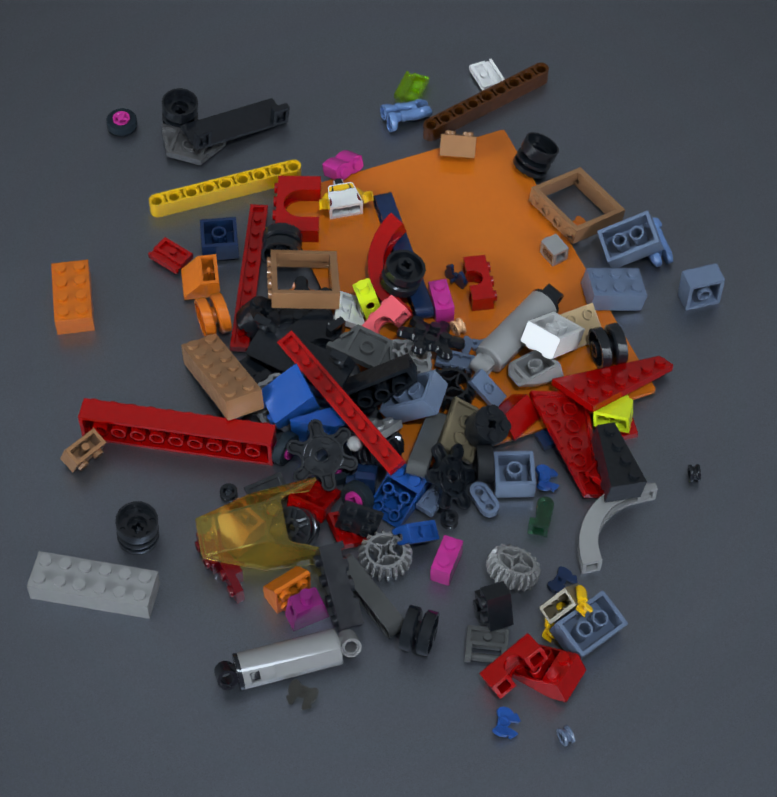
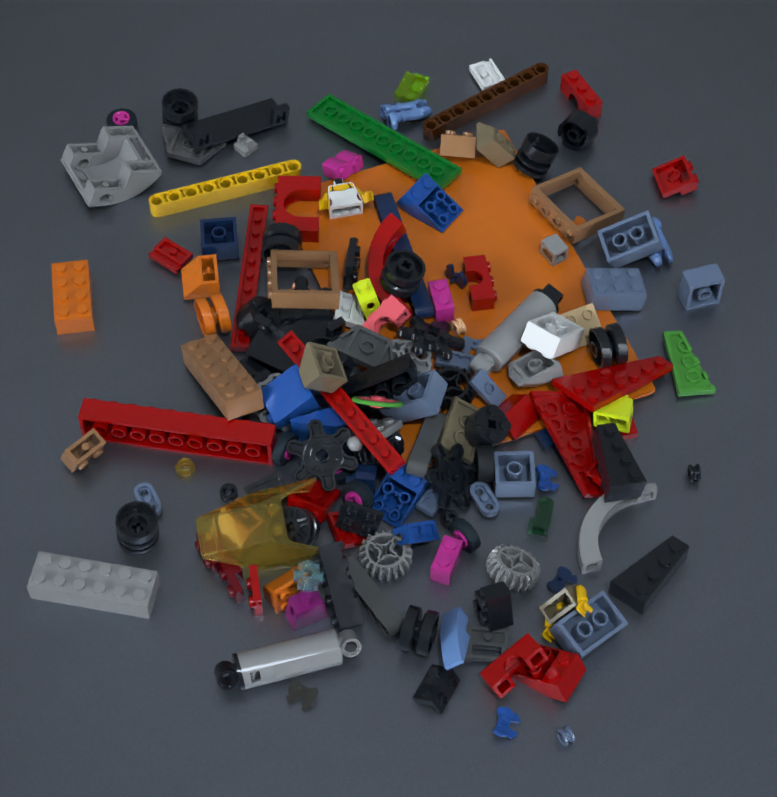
none -> light grey slope [61,126,162,207]
none -> sand blue plate [134,482,162,516]
none -> clear yellow plate [175,458,195,477]
none -> light grey tile [233,133,258,158]
none -> red plate [246,564,263,616]
none -> clear light blue brick [293,560,323,592]
none -> dark tan slope [299,342,348,393]
none -> green plate [307,94,462,189]
none -> black plate [343,237,361,291]
none -> bright green wheel [352,395,403,408]
none -> blue slope [397,172,463,233]
none -> black bracket [413,664,460,714]
none -> medium blue slope [440,607,470,670]
none -> black wheel [450,518,481,553]
none -> dark tan slope [476,122,516,168]
none -> black brick [557,109,598,151]
none -> red arch [560,69,603,118]
none -> black wedge [608,535,690,615]
none -> red plate [652,155,700,198]
none -> bright green wing [662,330,716,397]

